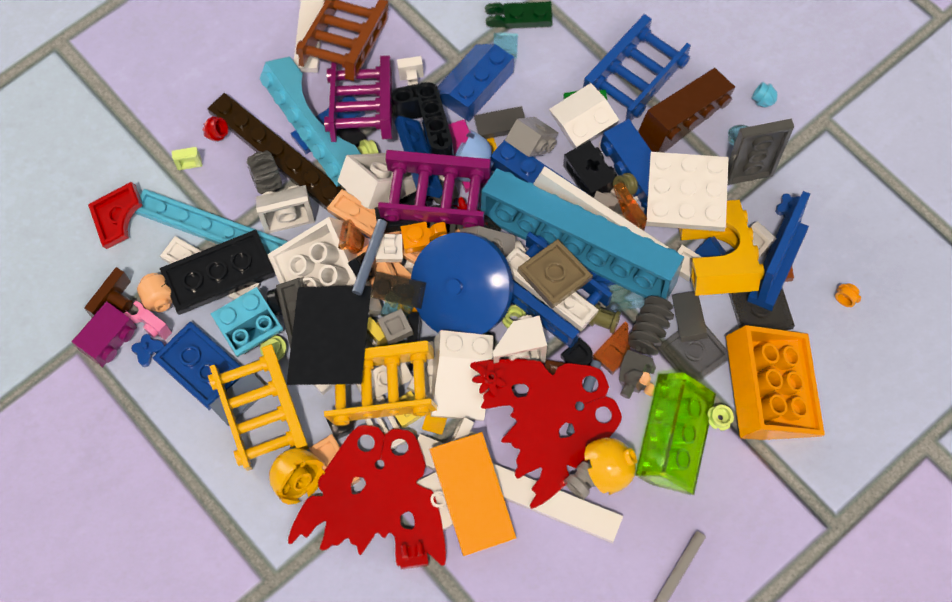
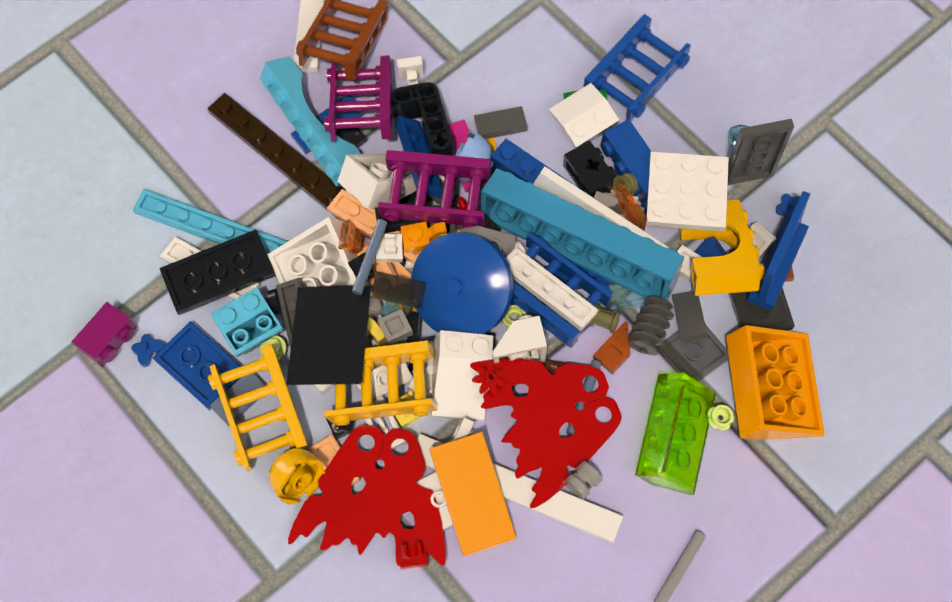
reddish brown tile [84,267,132,318] -> none
red tile [88,182,143,249] -> none
bright pink plate [124,301,172,340] -> none
light nougat head [137,273,173,312] -> none
yellowish green tile [172,147,202,170] -> none
red plate [202,116,228,141] -> none
dark grey gear [247,151,282,194] -> none
white slope [256,185,315,234] -> none
yellowish green plate [357,139,378,154] -> none
yellow sticker [422,411,447,435] -> none
blue slope [437,44,514,122] -> none
dark green hinge [485,1,553,29] -> none
clear light blue tile [493,33,518,59] -> none
light grey brick [505,117,558,157] -> none
dark tan tile [517,239,593,309] -> none
black tile [560,337,593,366] -> none
yellow cylinder [585,438,637,495] -> none
dark grey piece [619,350,656,399] -> none
reddish brown wedge [638,68,735,153] -> none
medium azure plate [751,82,777,107] -> none
light orange plate [835,283,861,307] -> none

